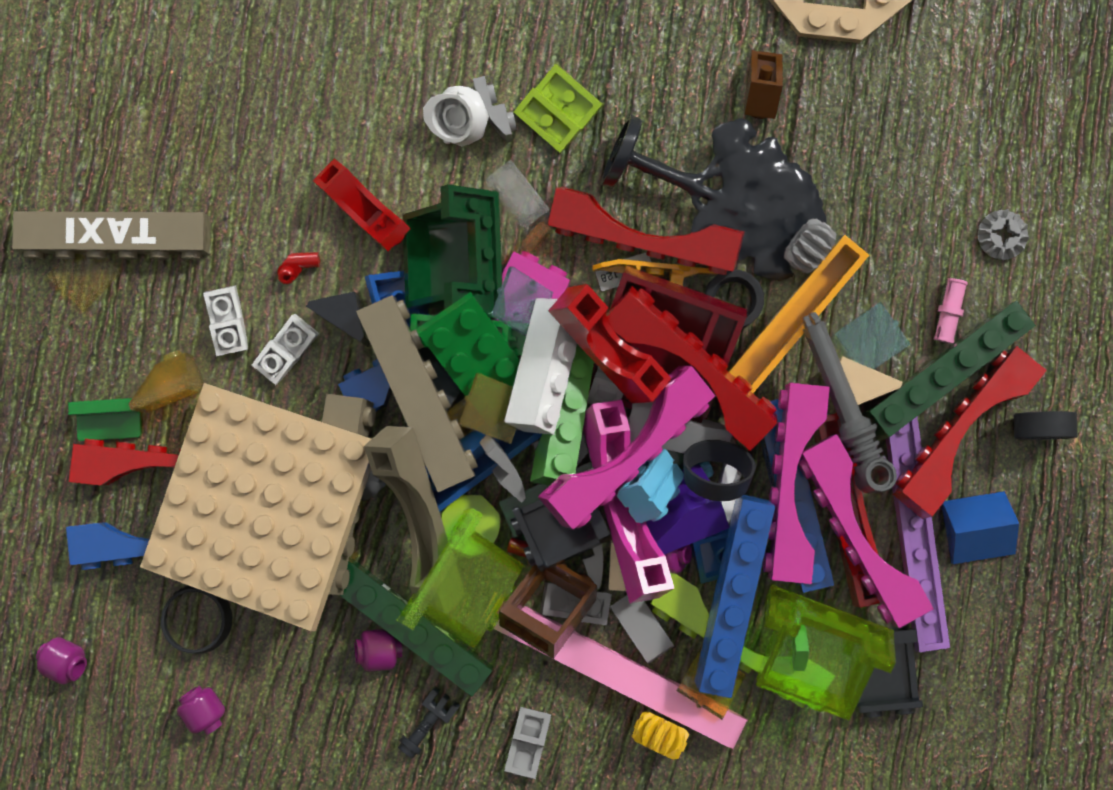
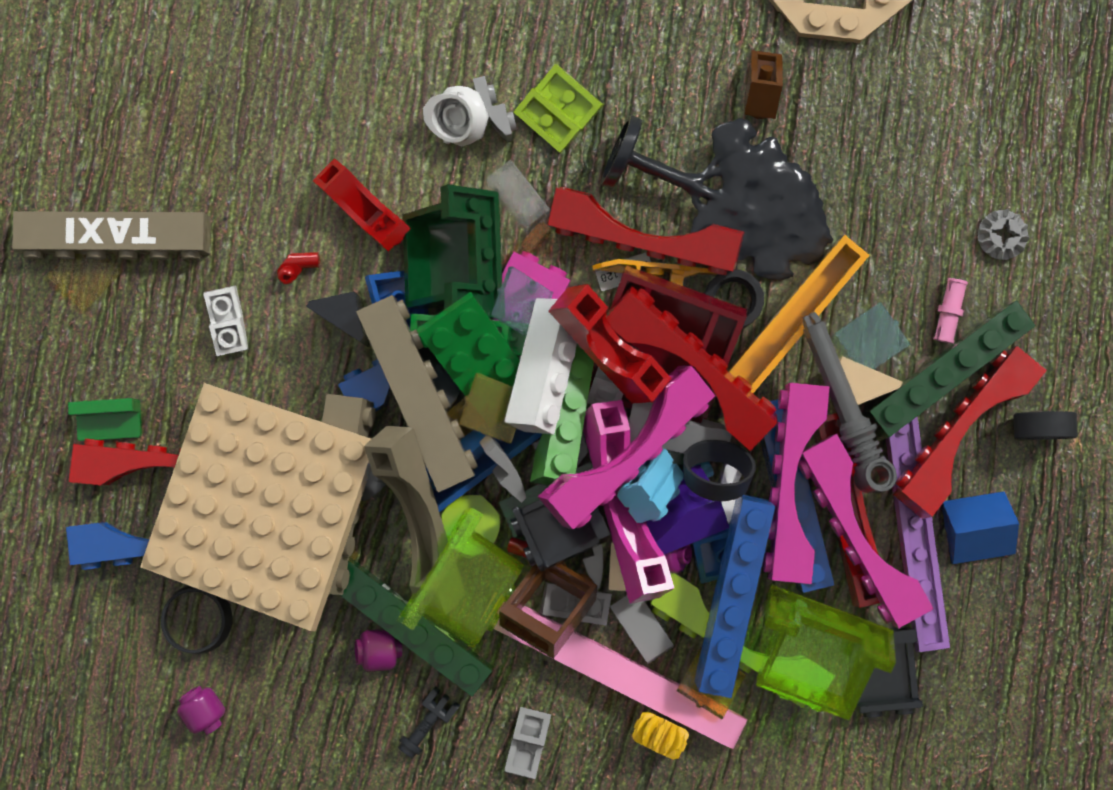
magenta head [36,637,87,685] -> none
clear yellow slope [128,350,204,413] -> none
white slope [252,314,320,385] -> none
light grey gear [784,218,837,274] -> none
bright green tile [792,625,809,671] -> none

